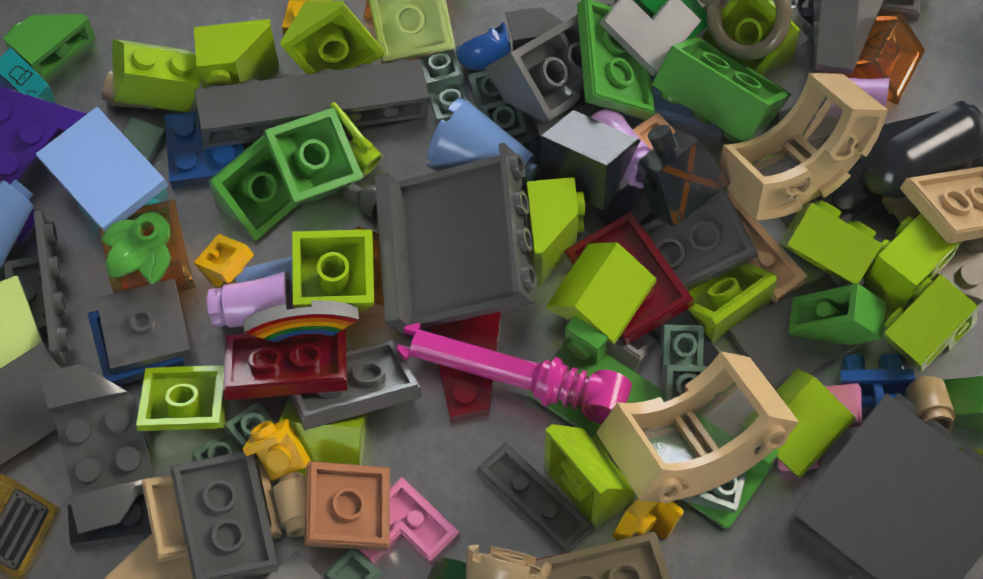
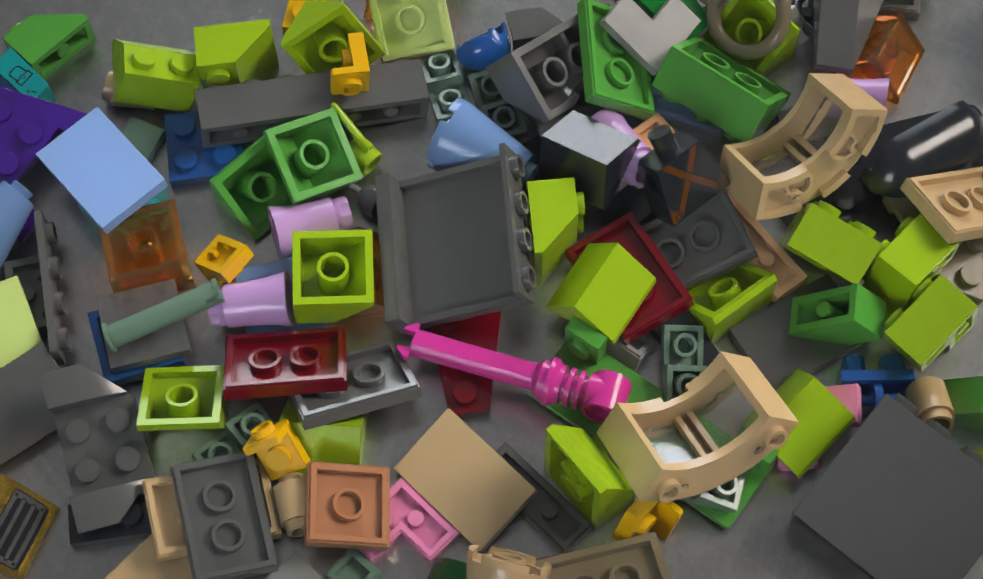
bright green plate [101,212,171,285] -> none
tile [243,301,359,343] -> none
none -> sand green pin [101,278,226,353]
none -> lavender plant [267,196,354,259]
none -> yellow bracket [330,32,370,96]
none -> tan tile [393,408,538,553]

